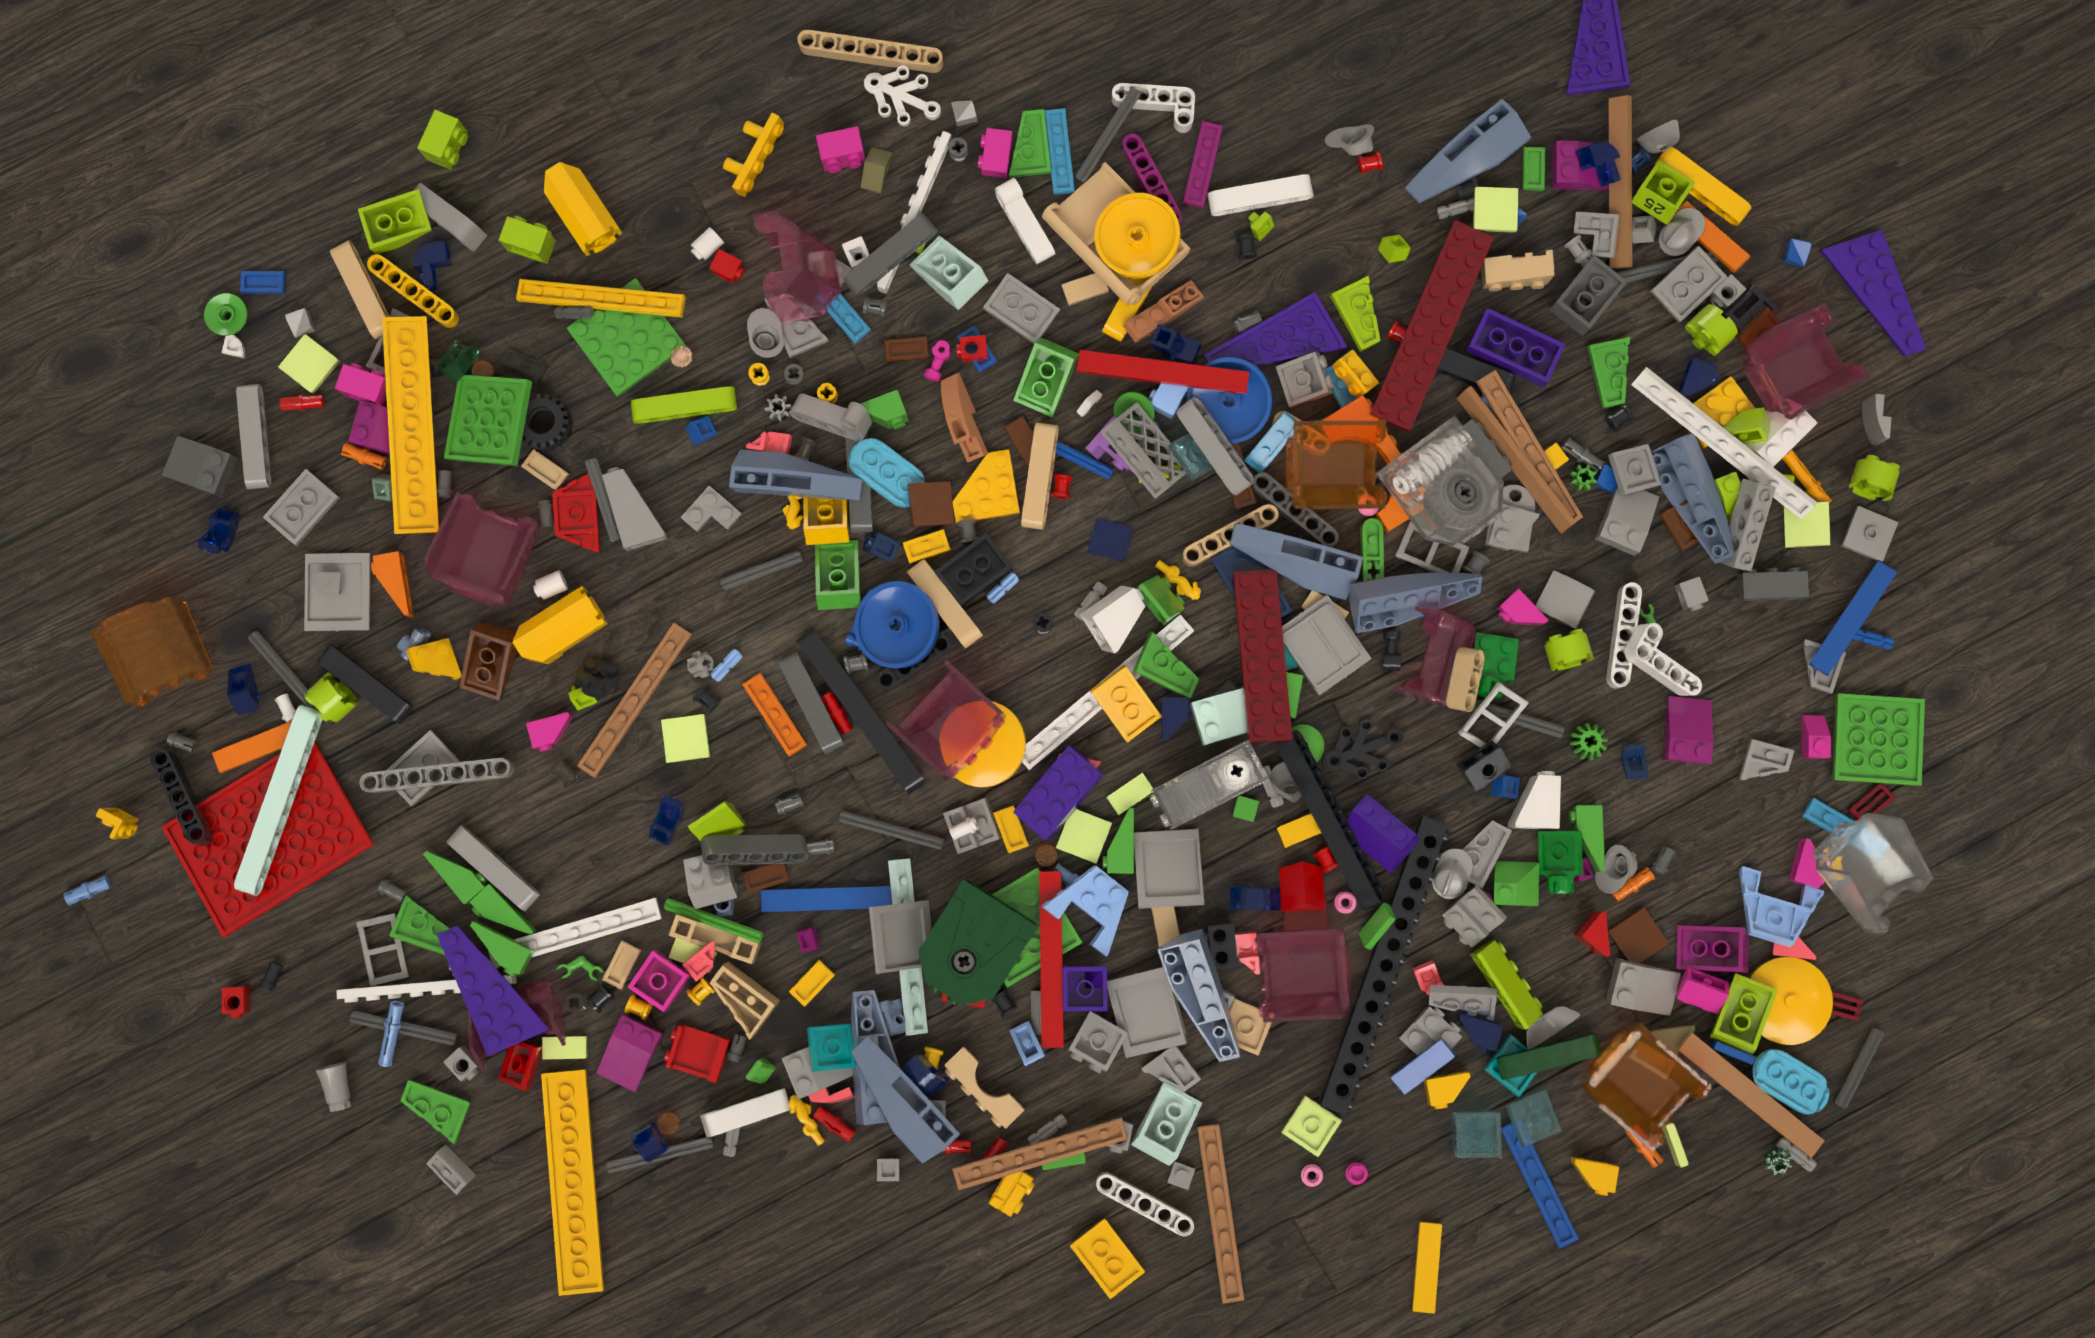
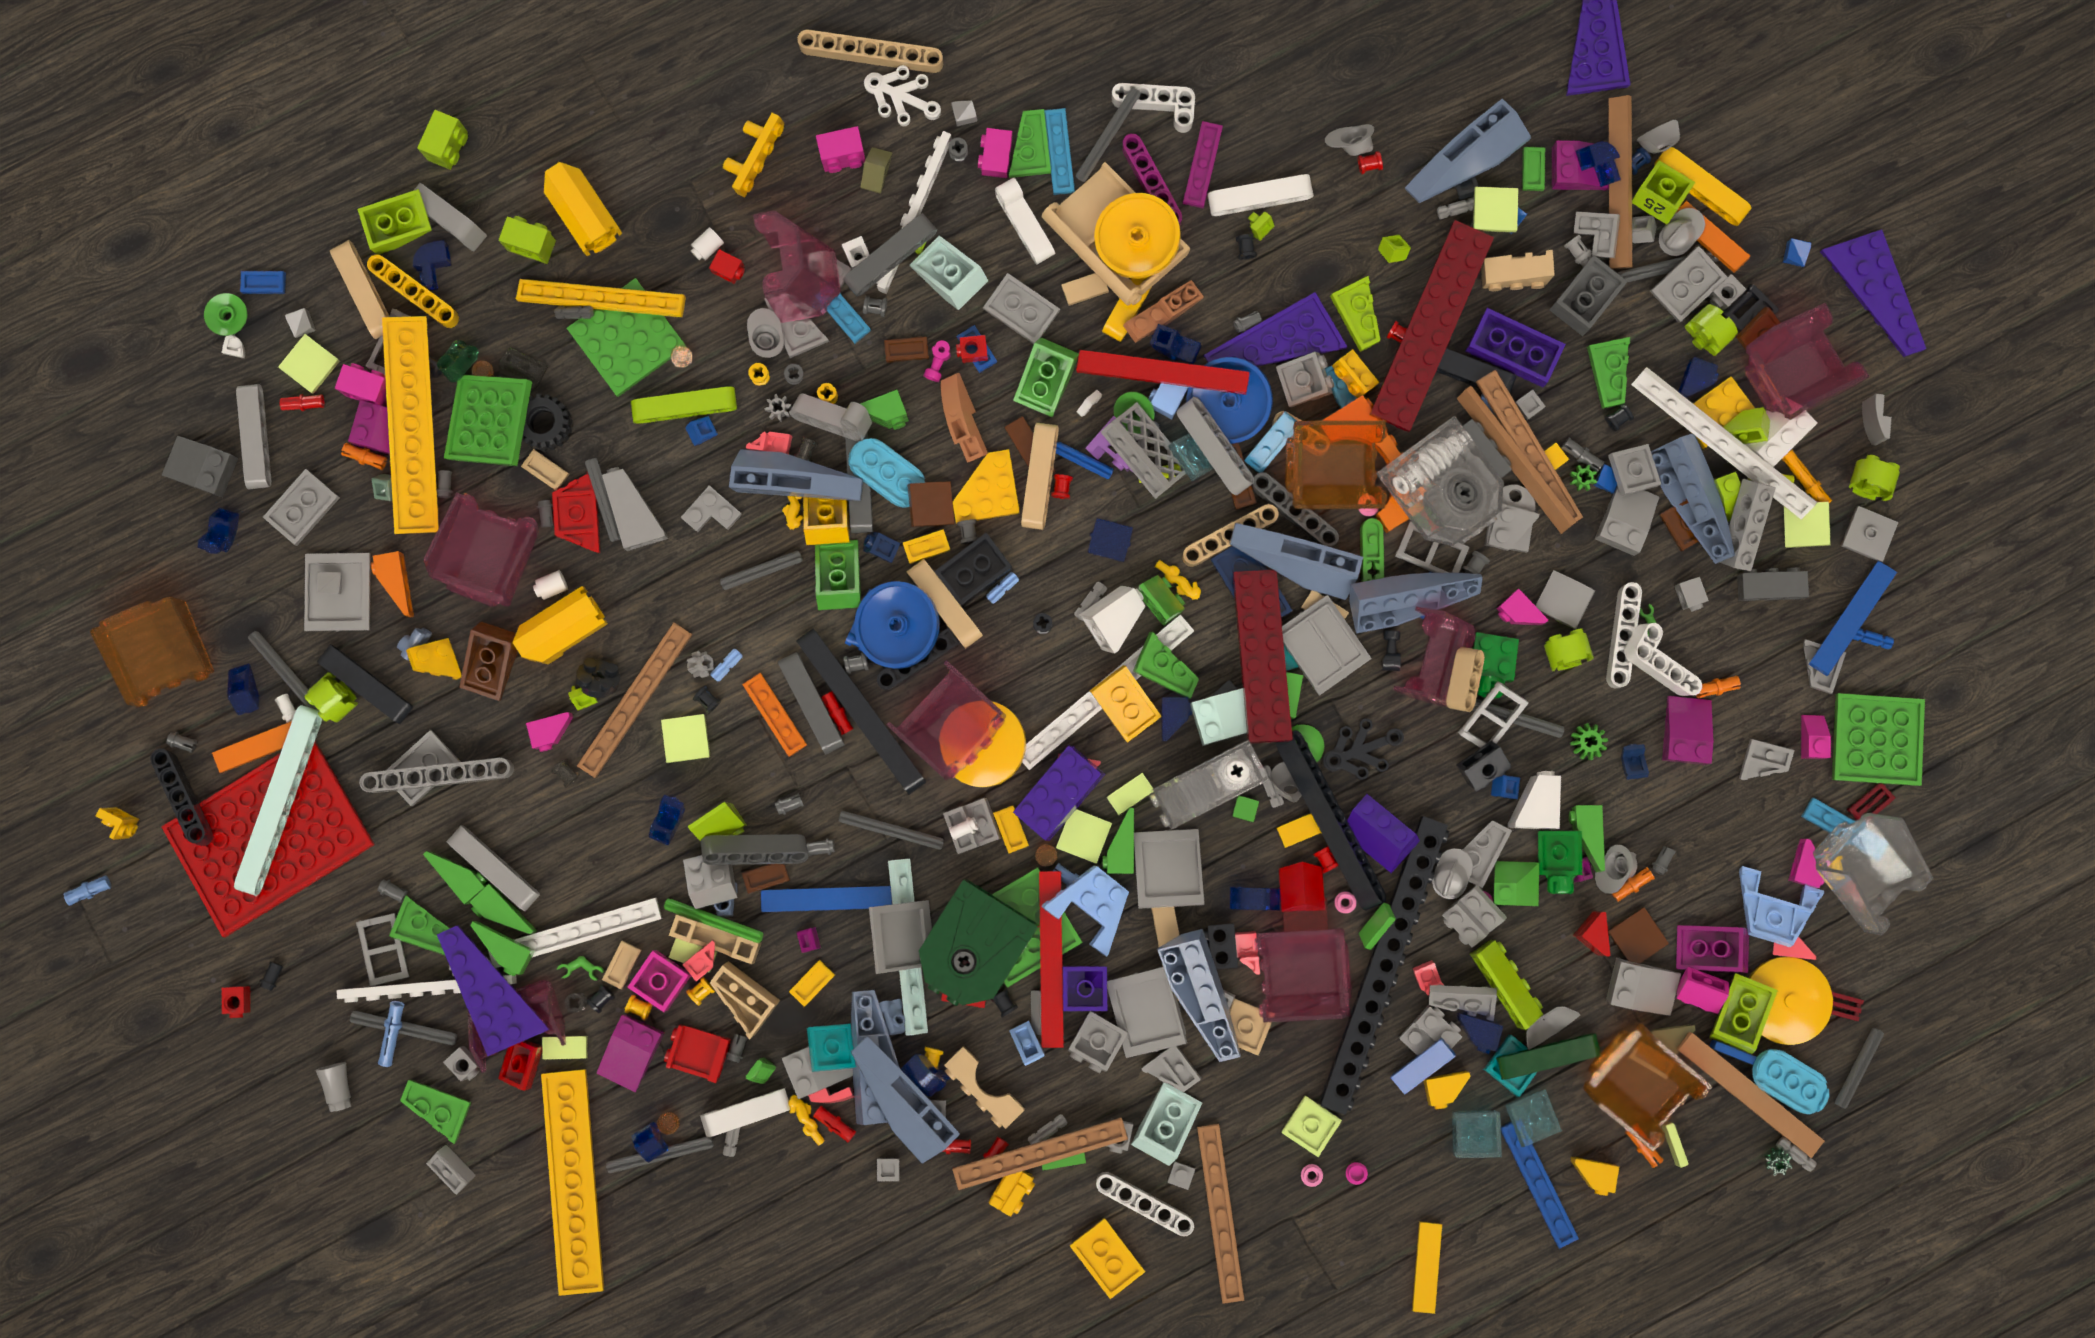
none -> light grey plate [1515,390,1546,420]
none -> orange pin [1696,676,1741,699]

